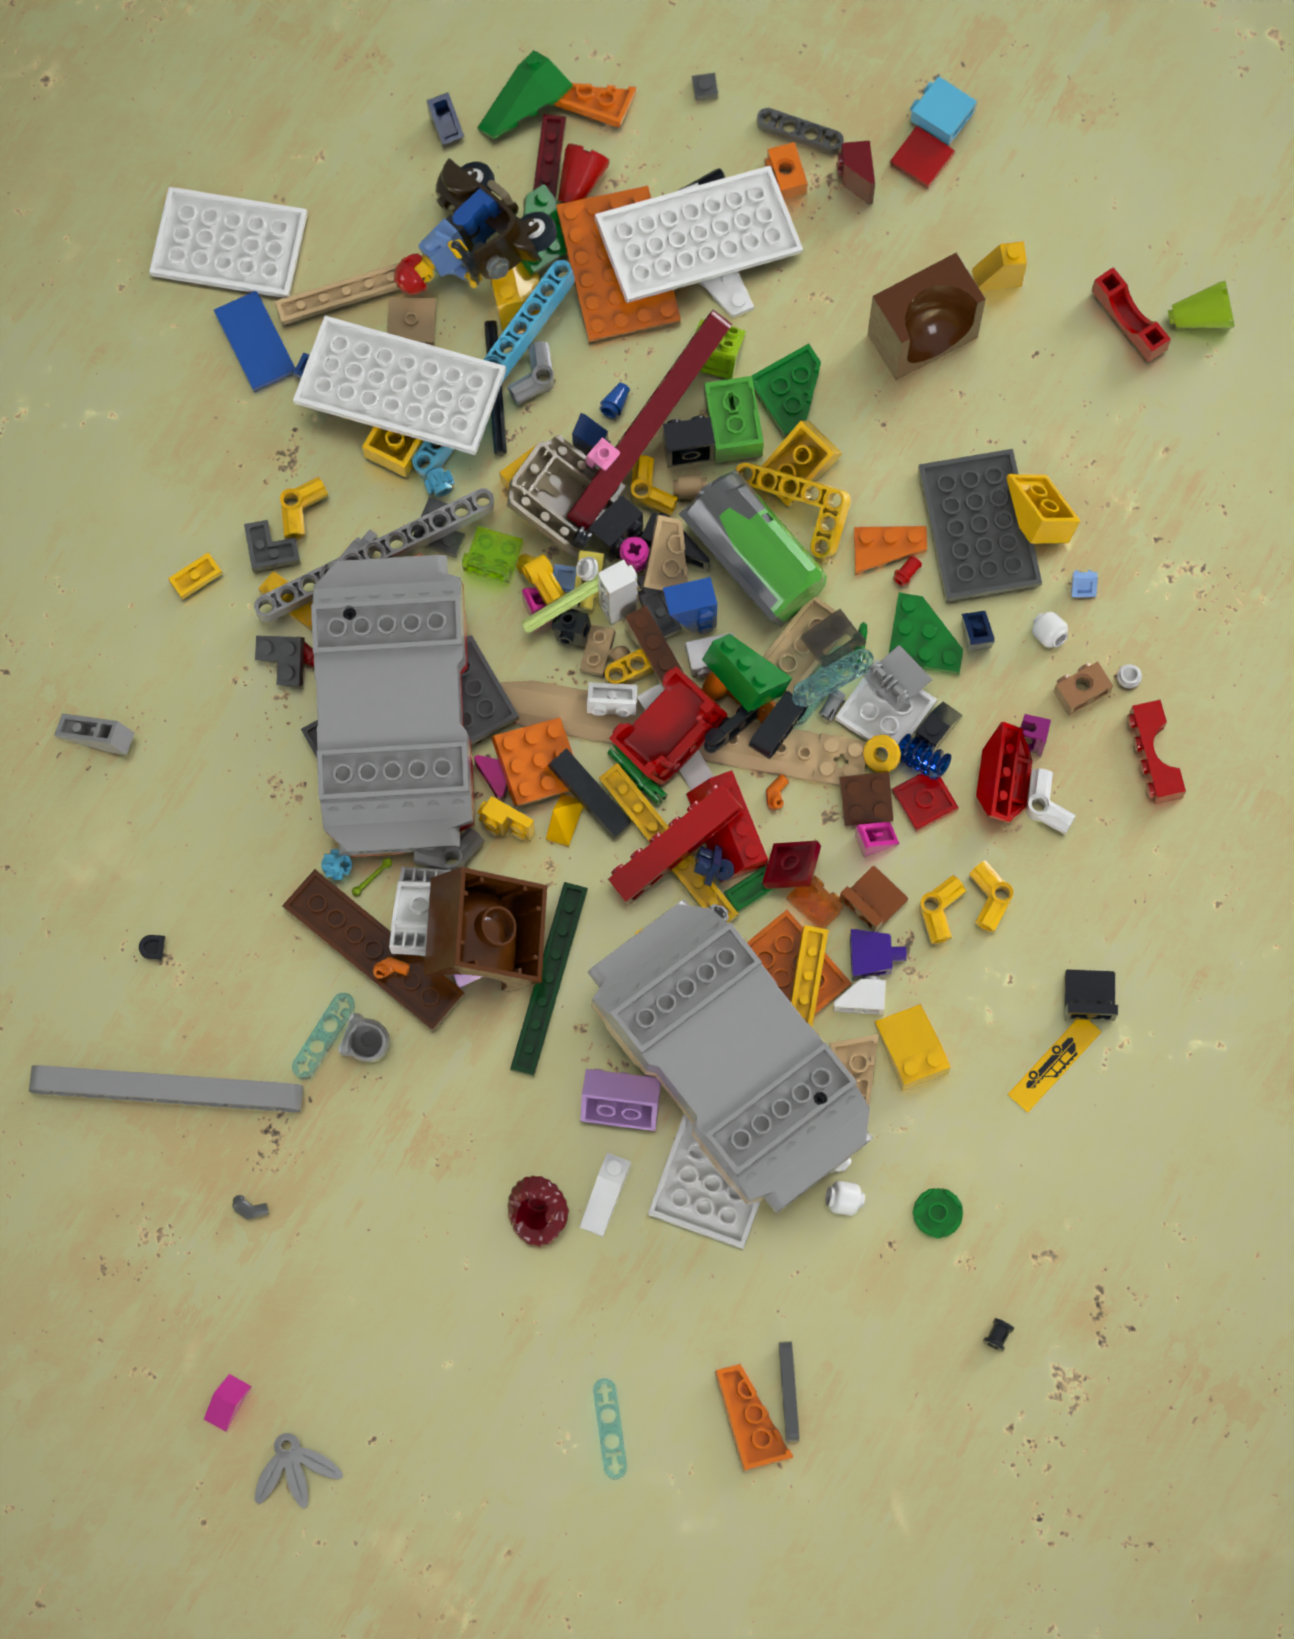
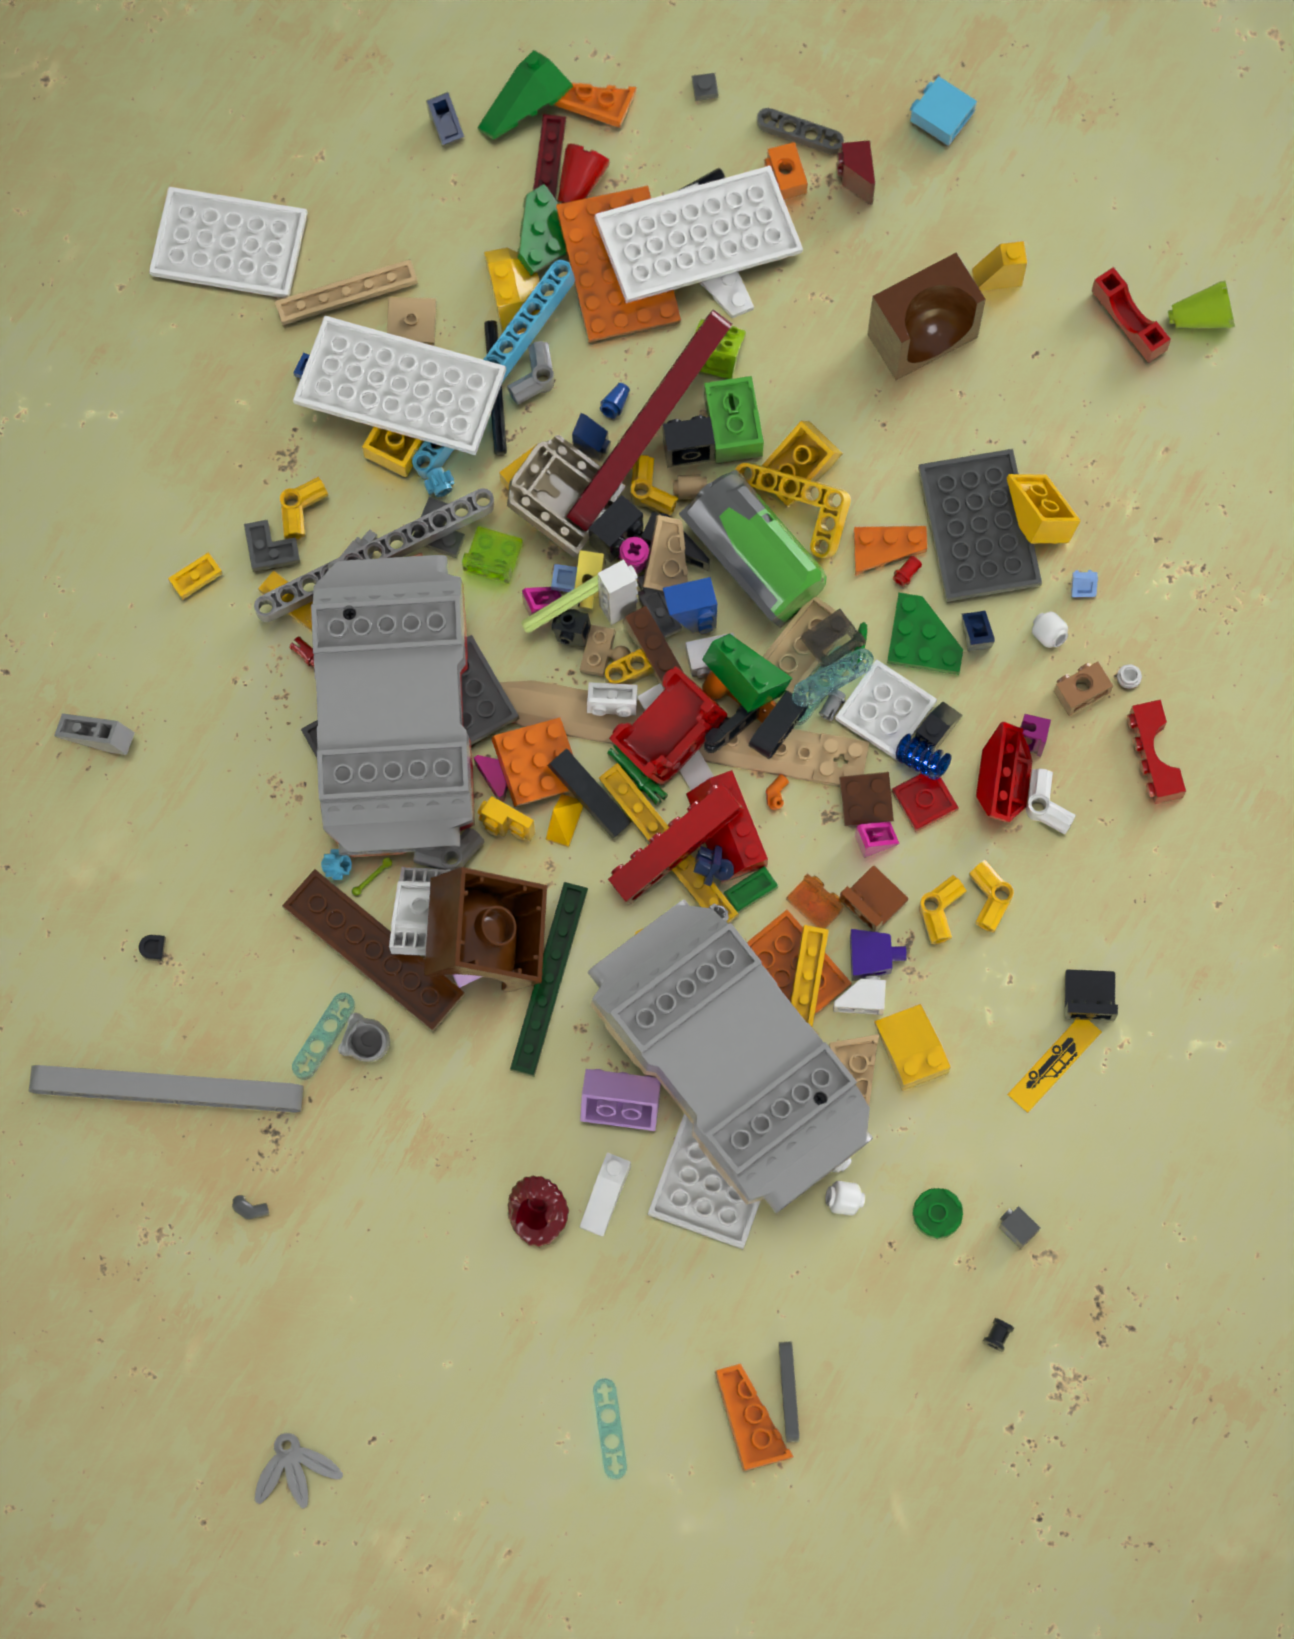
dark pink slope [204,1374,252,1432] -> none
blue tile [214,291,295,392] -> none
dark grey plate [255,636,305,686] -> none
orange arm [373,957,411,979] -> none
piece [394,158,557,295] -> none
yellow piece [515,553,565,606] -> none
black bush [571,526,592,550] -> none
white plate [576,557,598,581] -> none
bright pink bracket [585,438,620,471] -> none
green plate [751,343,821,438] -> none
dark red plate [762,840,821,889] -> none
light grey hinge [863,645,933,711] -> none
yellow piece [863,735,901,772] -> none
red tile [890,126,955,188] -> none
none -> dark grey brick [999,1206,1040,1249]

